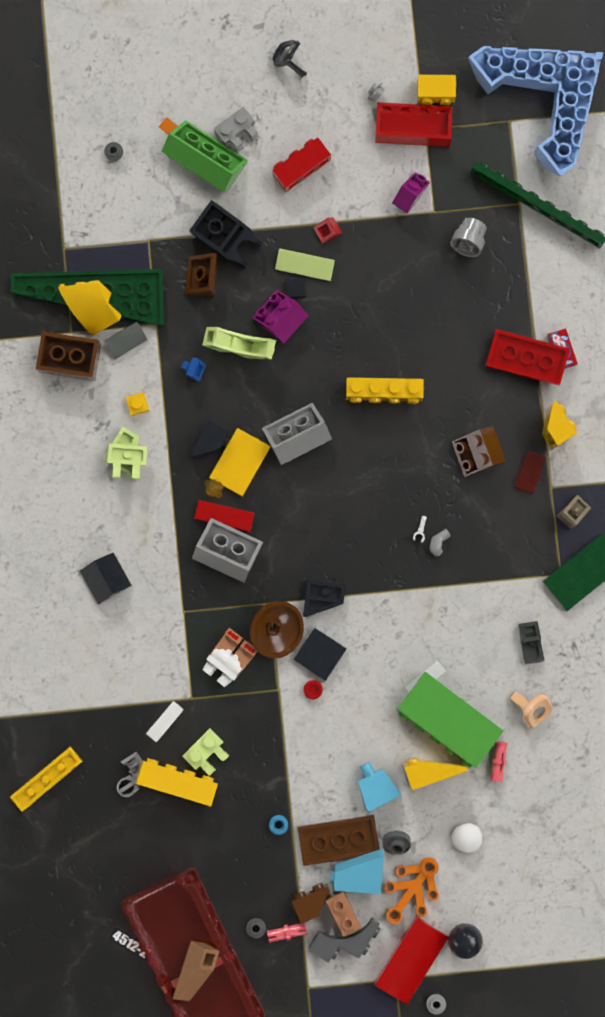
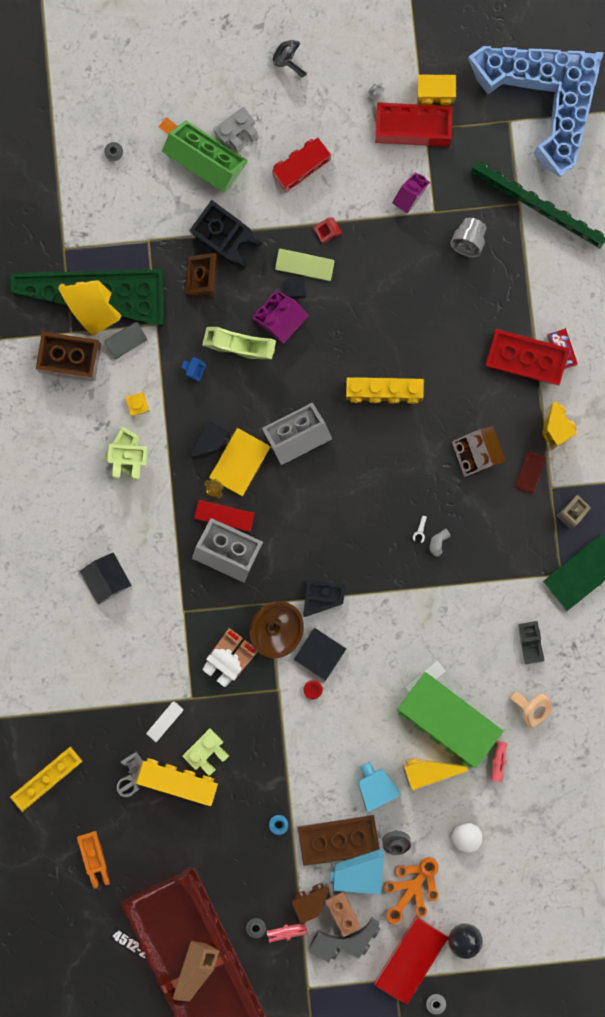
none -> orange hinge [77,831,110,889]

